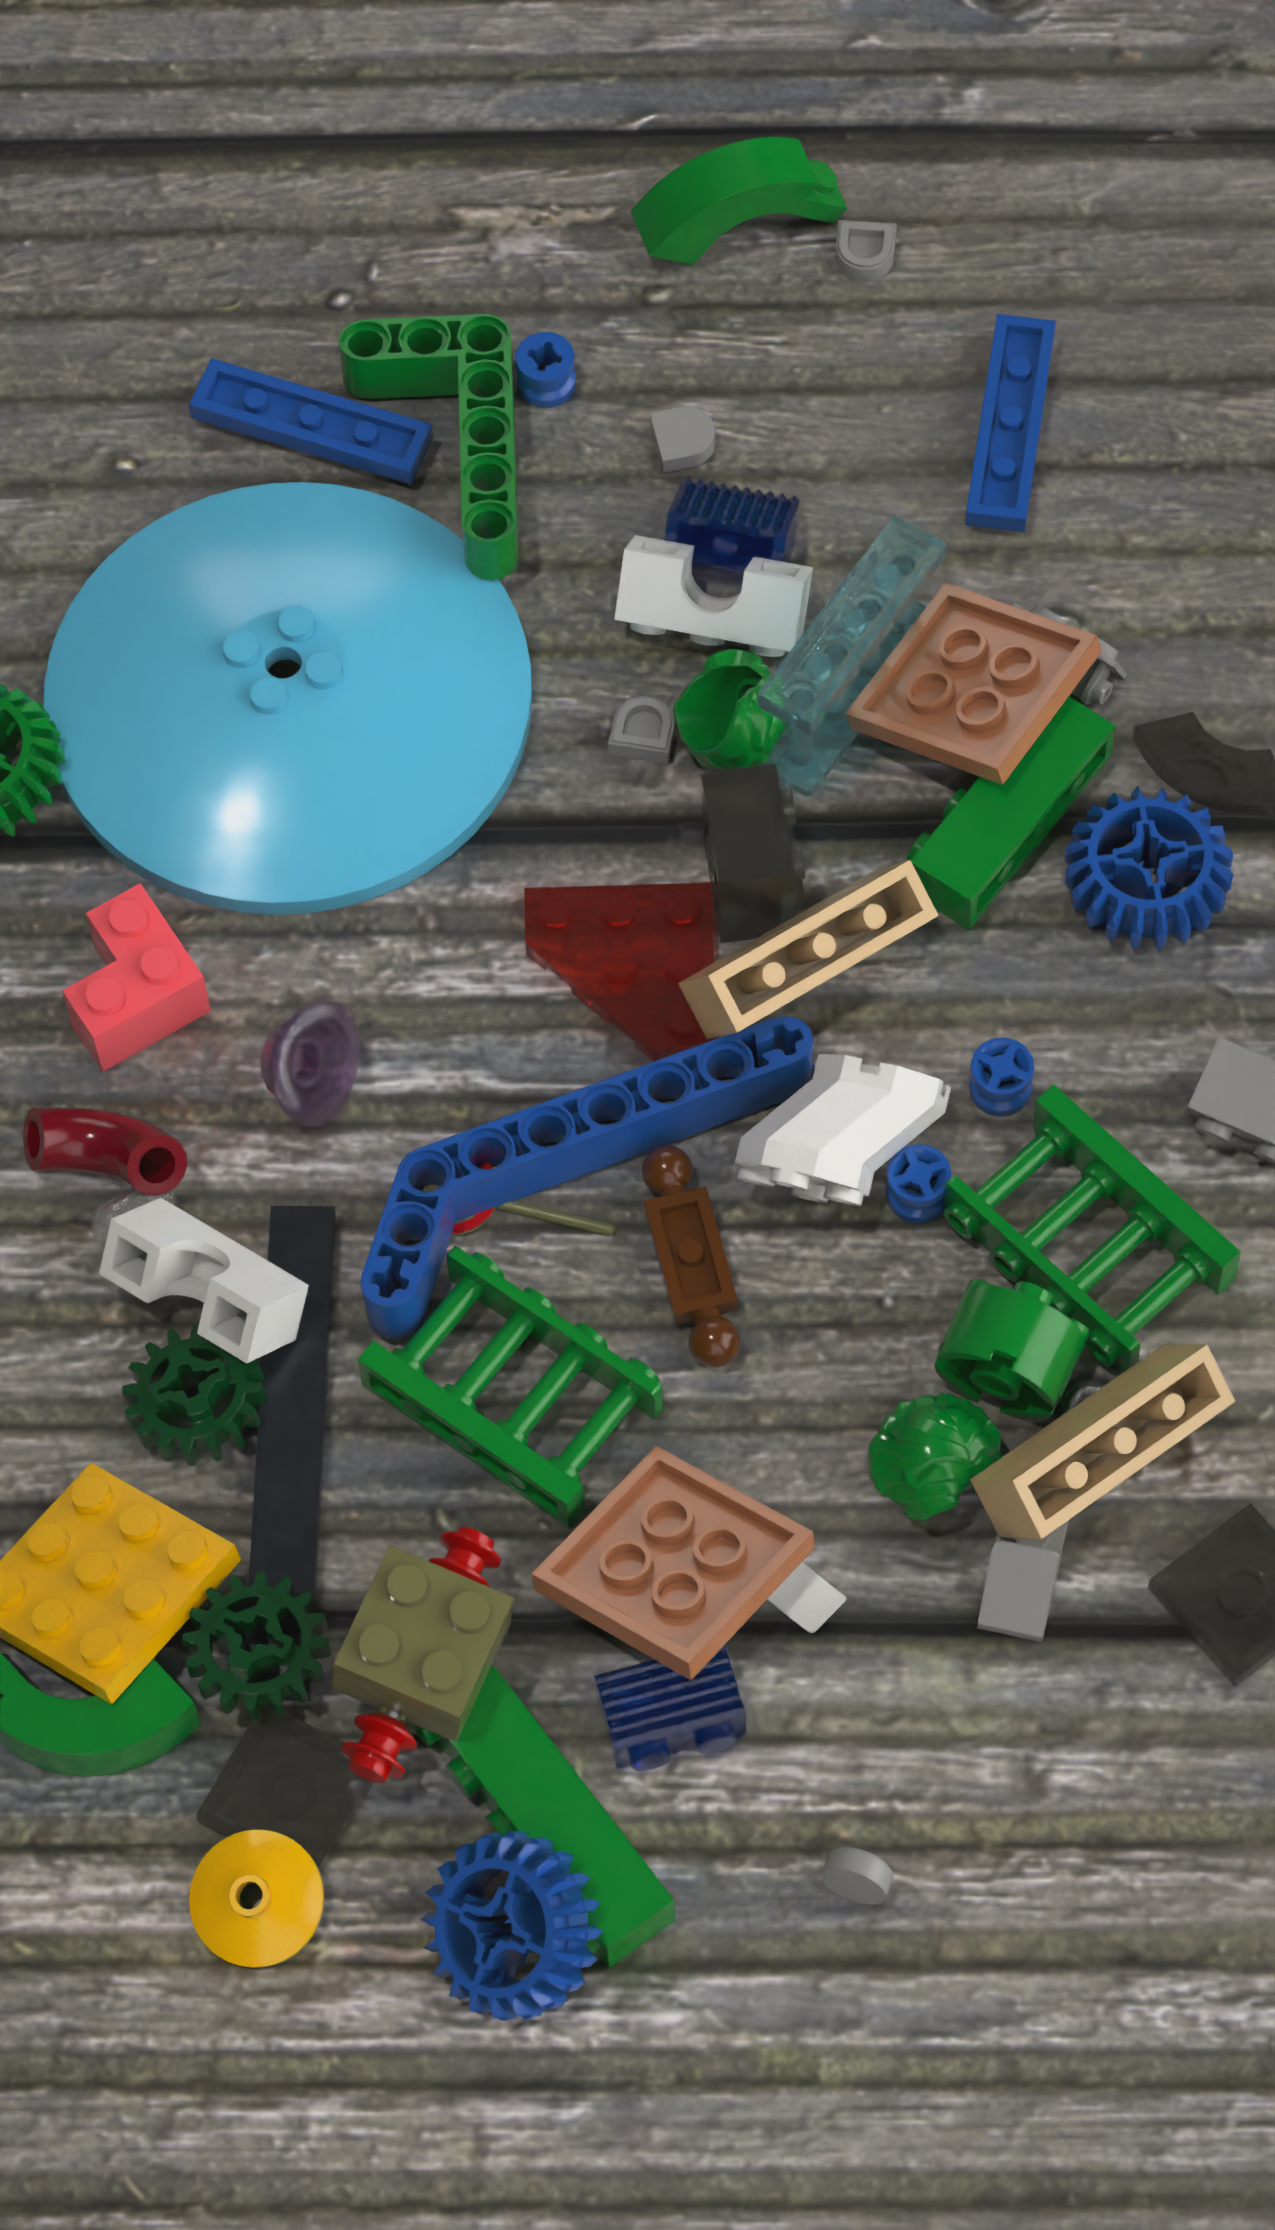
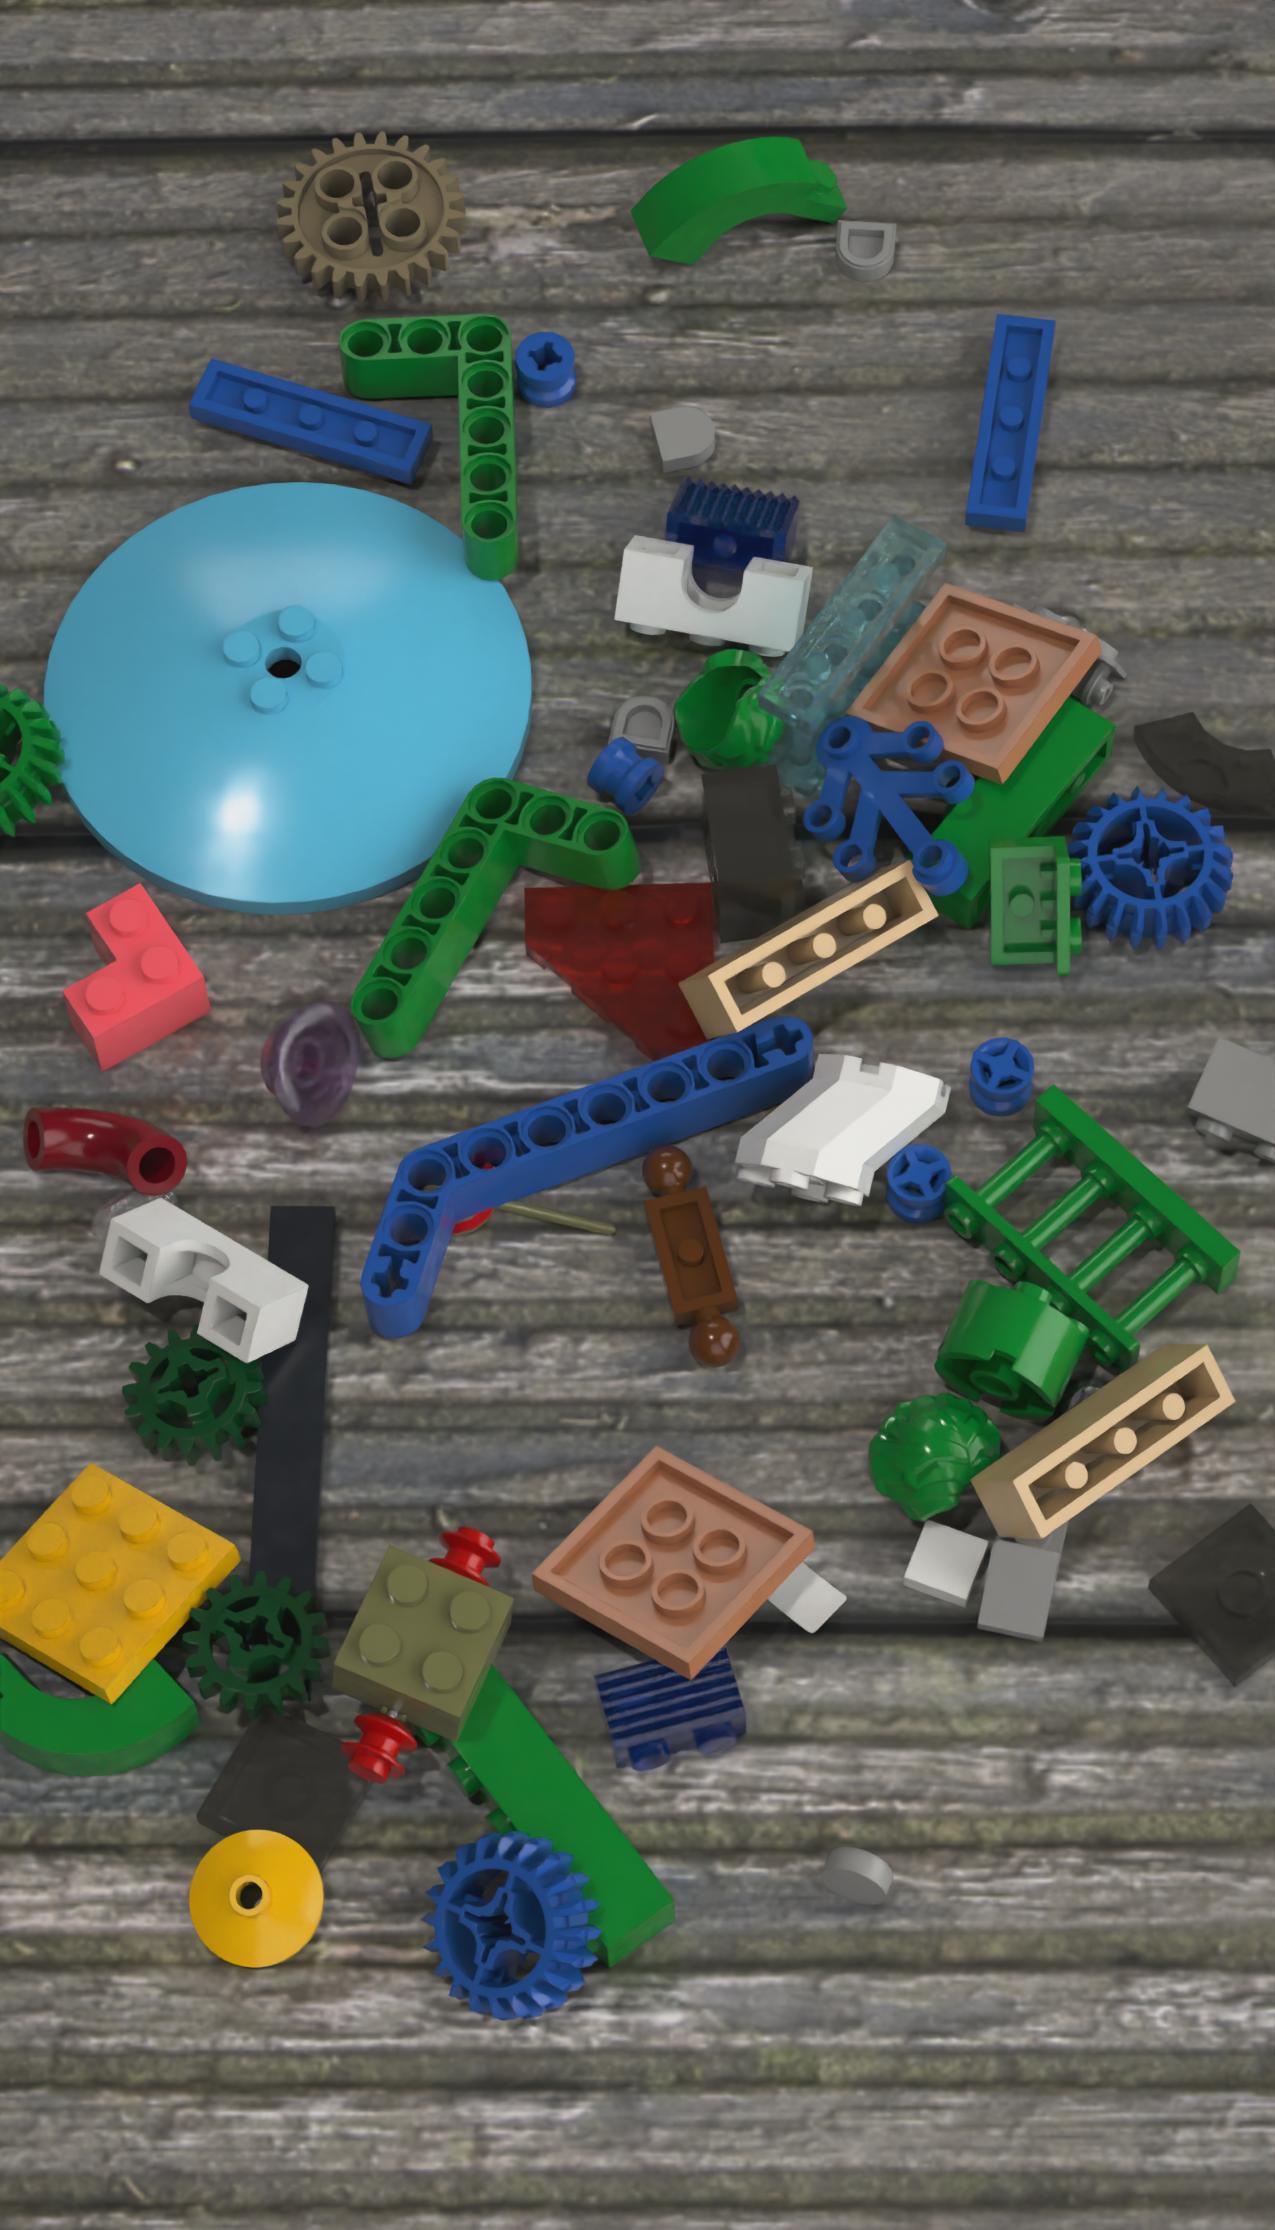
green fence [357,1246,663,1529] -> none
none -> dark tan gear [276,131,466,303]
none -> green beam [350,777,642,1058]
none -> blue wheel [587,737,664,815]
none -> blue plant [803,716,975,896]
none -> white tile [903,1519,989,1608]
none -> green bracket [989,836,1082,976]

